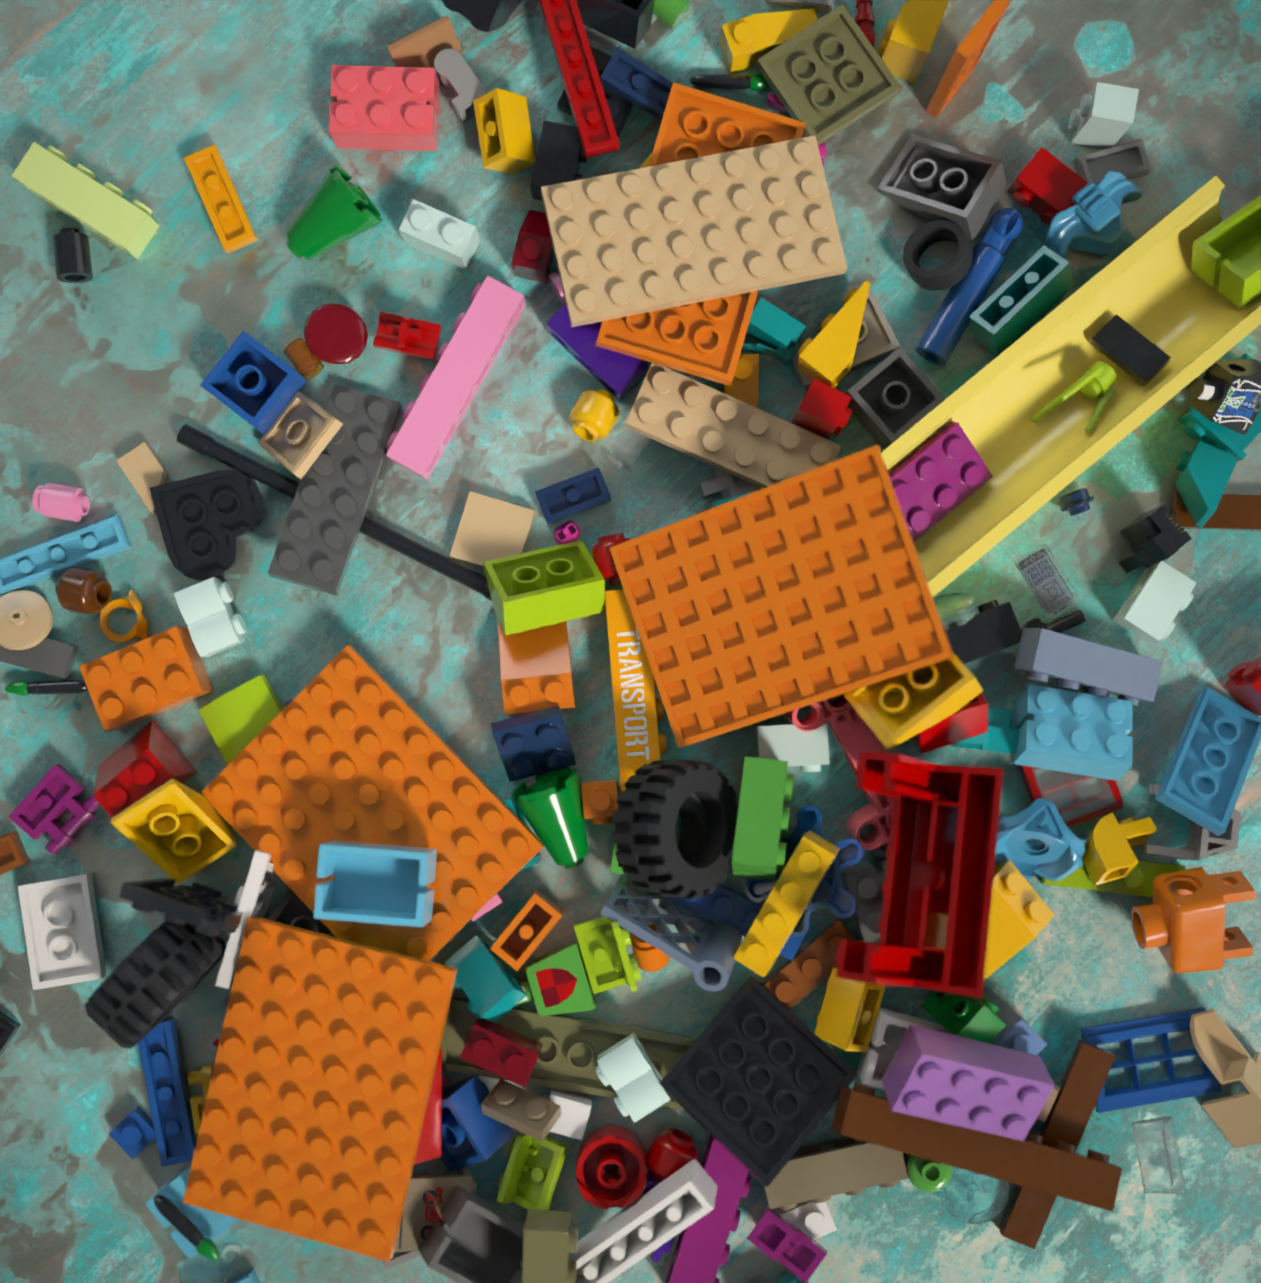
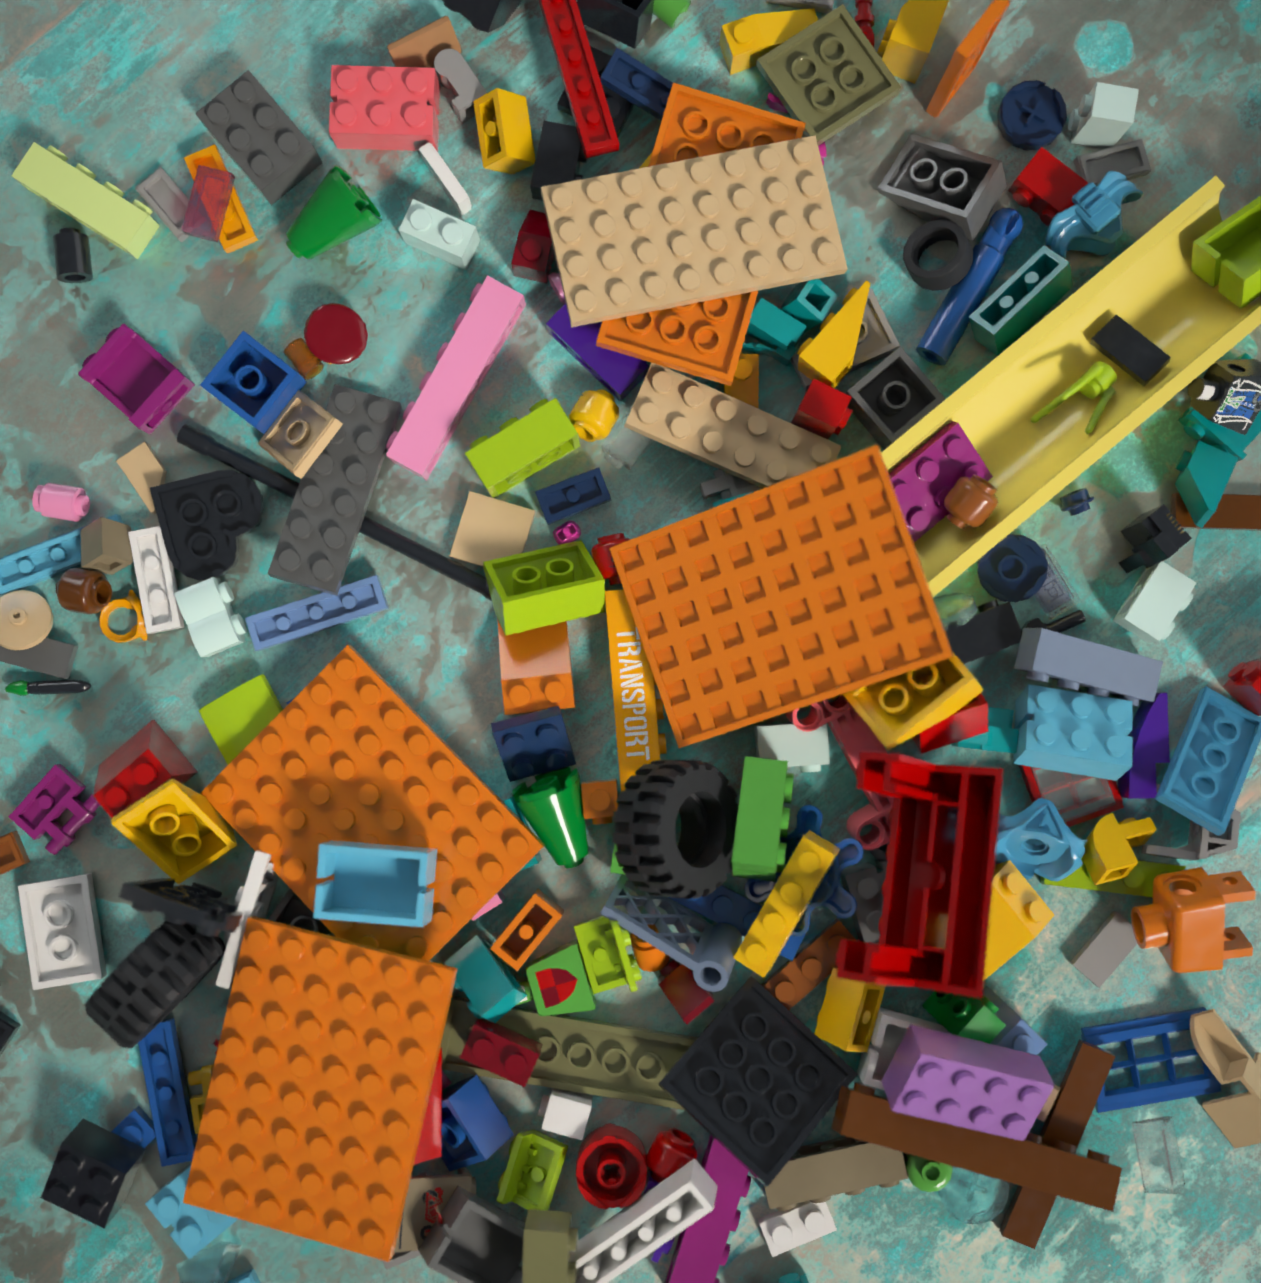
orange brick [79,626,214,731] -> none
black piece [154,1195,219,1262] -> none
red hips [373,312,442,360] -> none
dark tan plate [481,1079,561,1141] -> none
light aqua brick [595,1033,671,1122] -> none
black piece [690,74,770,91] -> none
magenta slope [747,1208,828,1283] -> none
none -> black brick [41,1119,146,1229]
none -> magenta panel [78,324,195,435]
none -> dark tan panel [81,517,133,575]
none -> white plate [128,526,185,634]
none -> light grey tile [135,167,207,243]
none -> clear pink tile [181,165,235,243]
none -> dark grey brick [195,70,323,205]
none -> medium blue plate [245,575,389,651]
none -> white tile [419,142,472,216]
none -> lime brick [465,398,580,498]
none -> dark red slope [657,958,714,1024]
none -> teal brick [780,279,838,334]
none -> dark orange head [944,474,998,529]
none -> dark blue tile [977,534,1048,602]
none -> dark blue tile [997,80,1067,150]
none -> light grey tile [1069,911,1138,988]
none -> dark purple slope [1117,693,1170,799]

